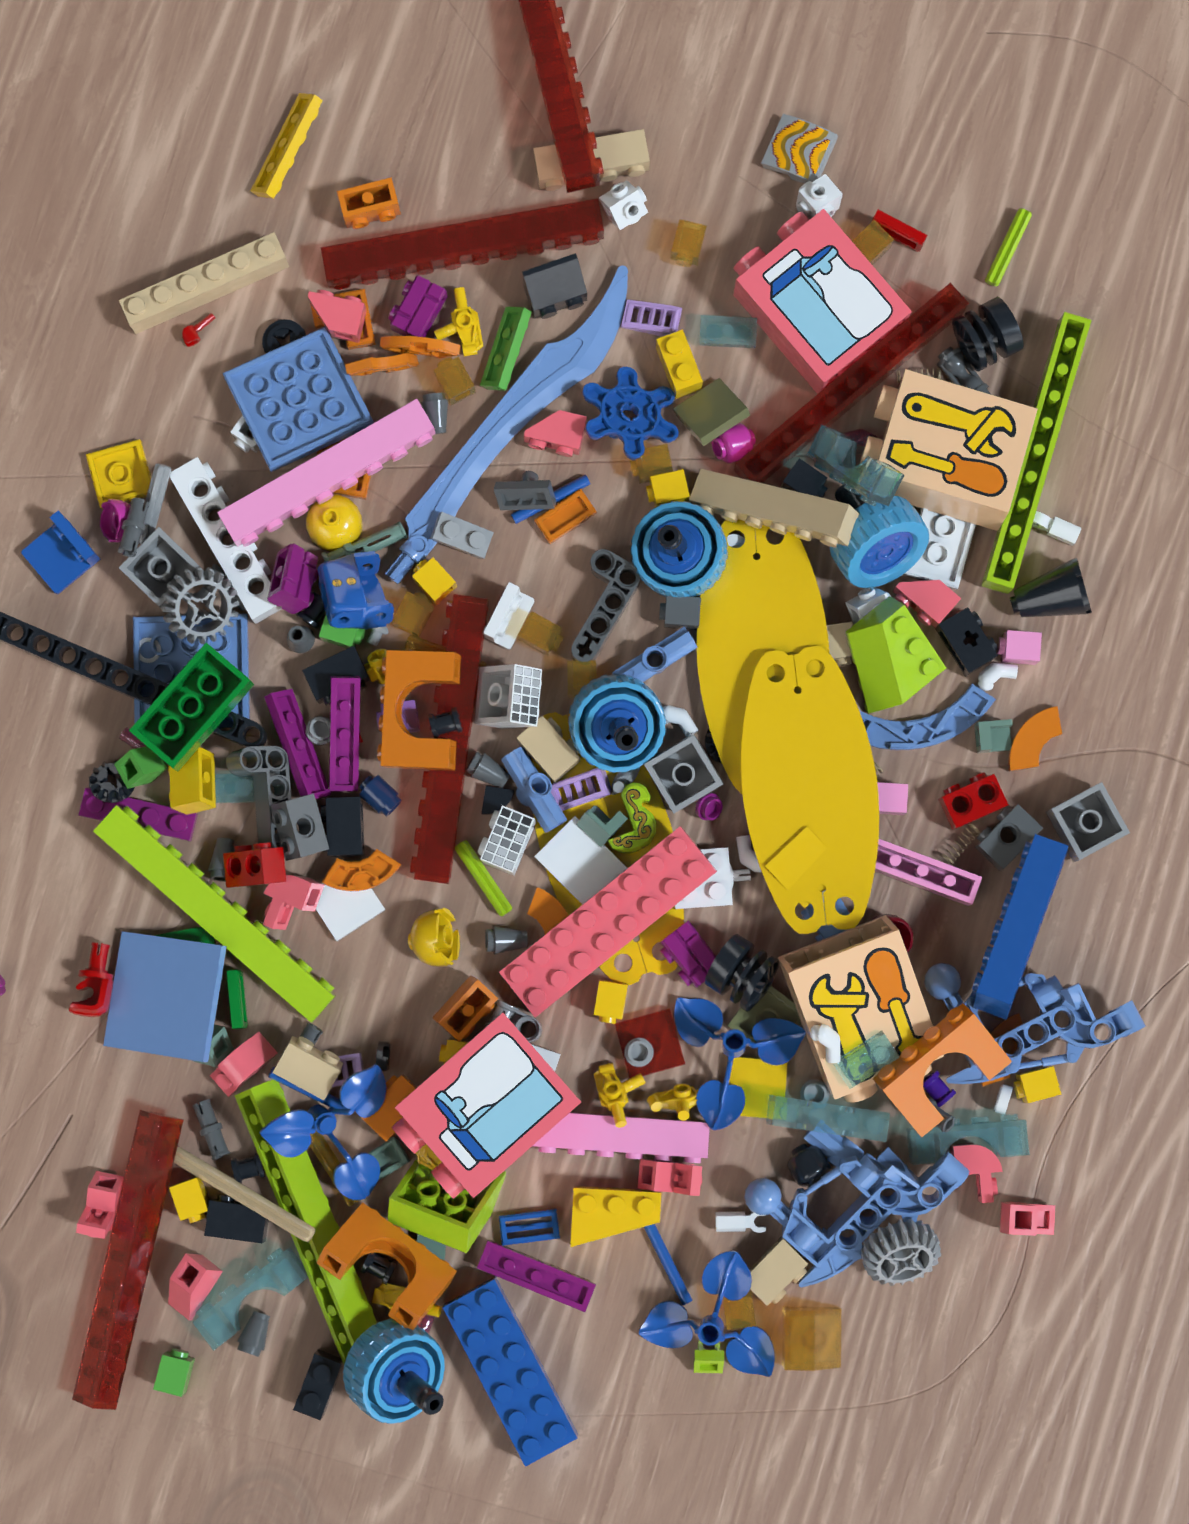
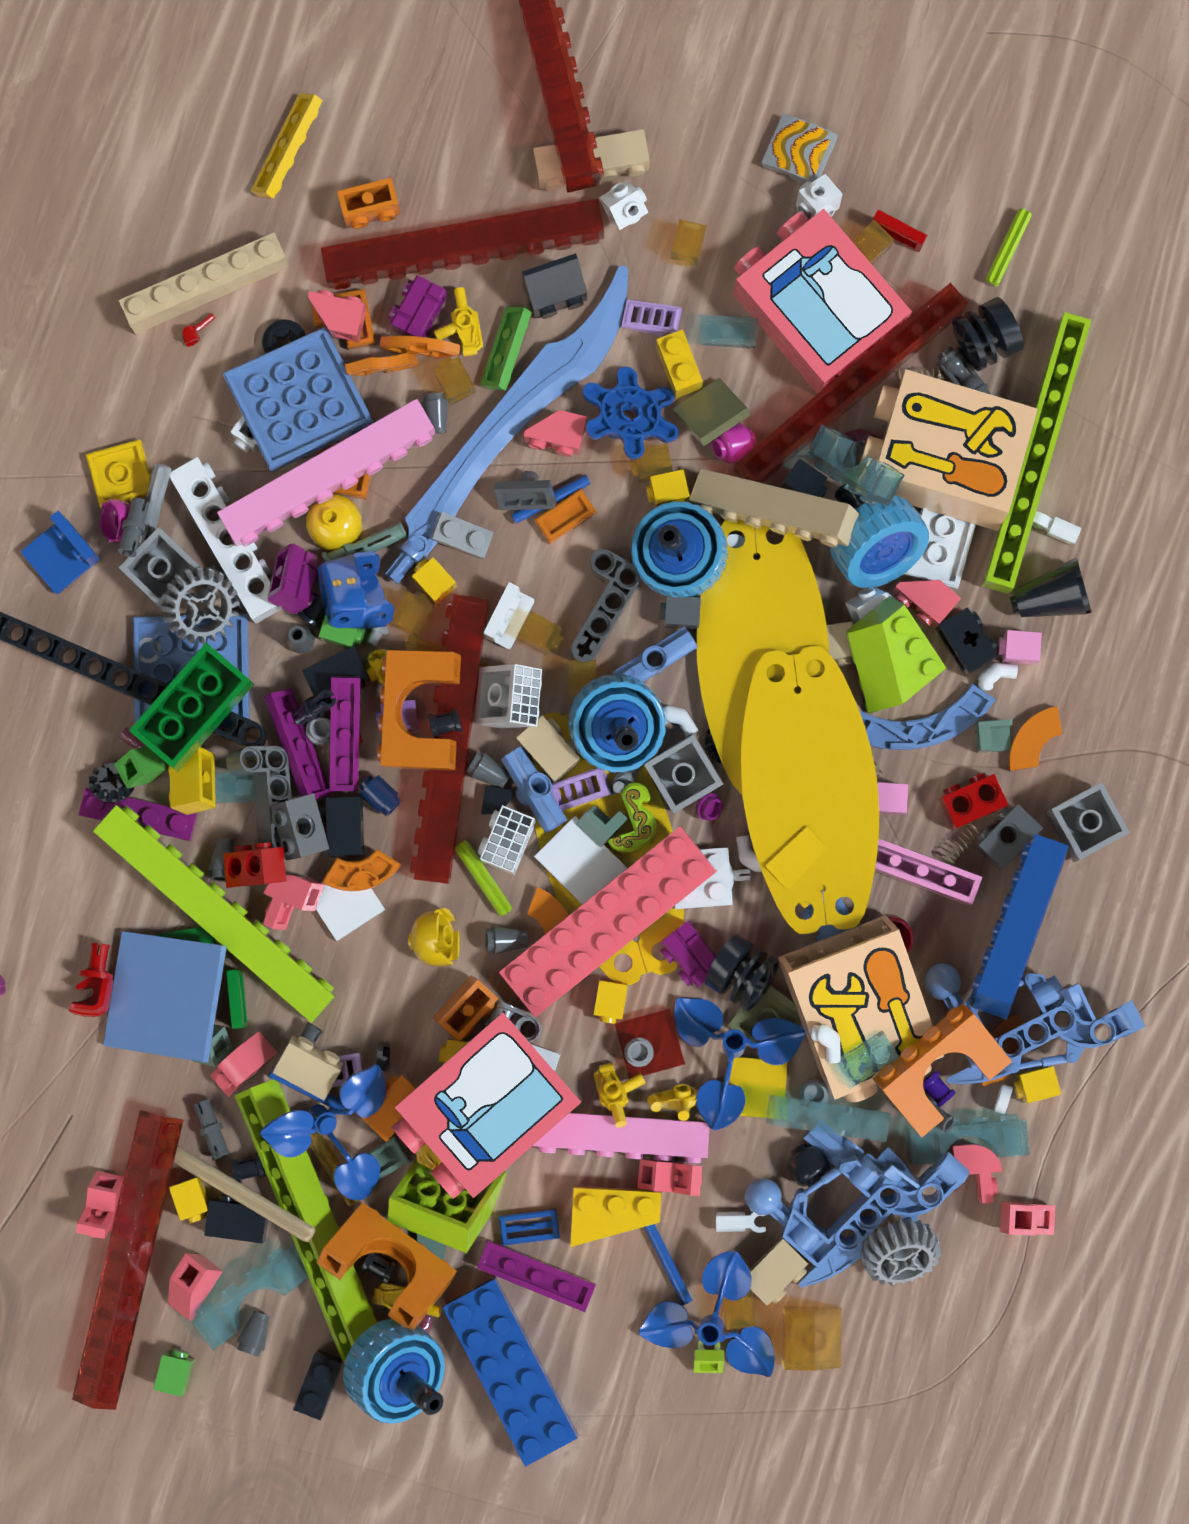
none -> black pin [292,690,336,726]

